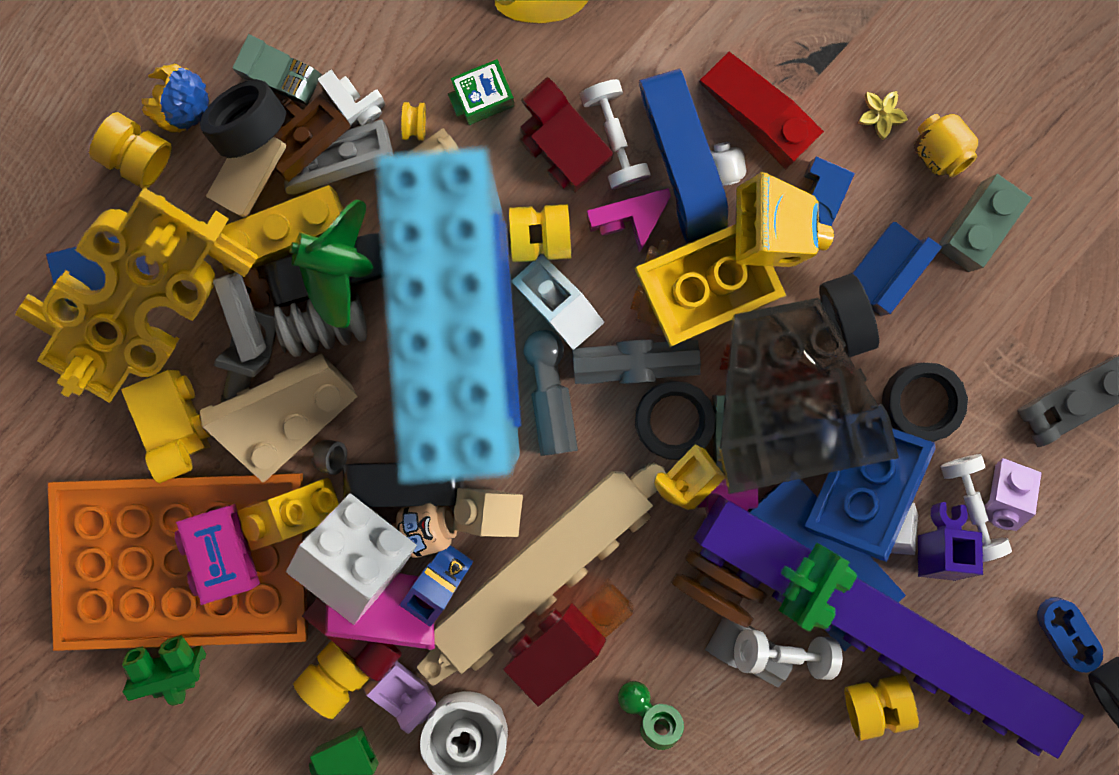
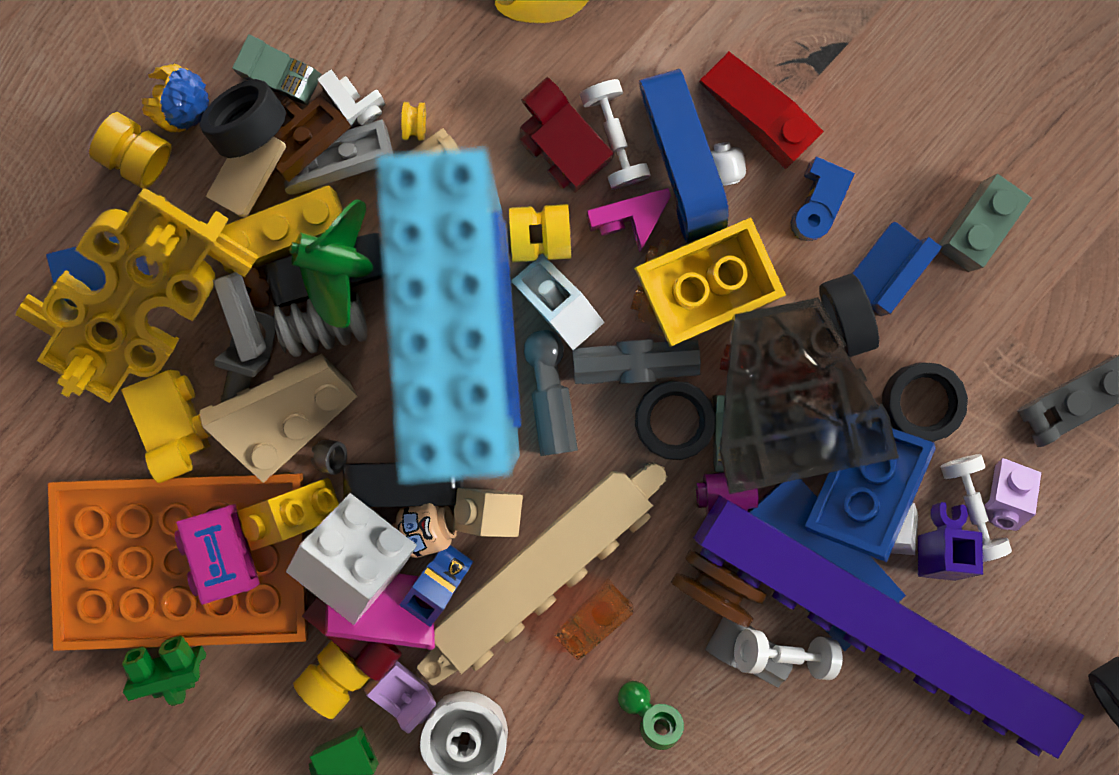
brick [447,59,515,125] -> none
dark red hinge [503,603,607,707] -> none
yellow plate [655,444,726,510] -> none
yellow torso [736,172,834,267] -> none
green hips [778,543,857,632] -> none
yellow wheel [844,674,919,741] -> none
light yellow plant [858,91,908,140] -> none
yellow head [914,114,978,177] -> none
blue beam [1037,597,1103,673] -> none

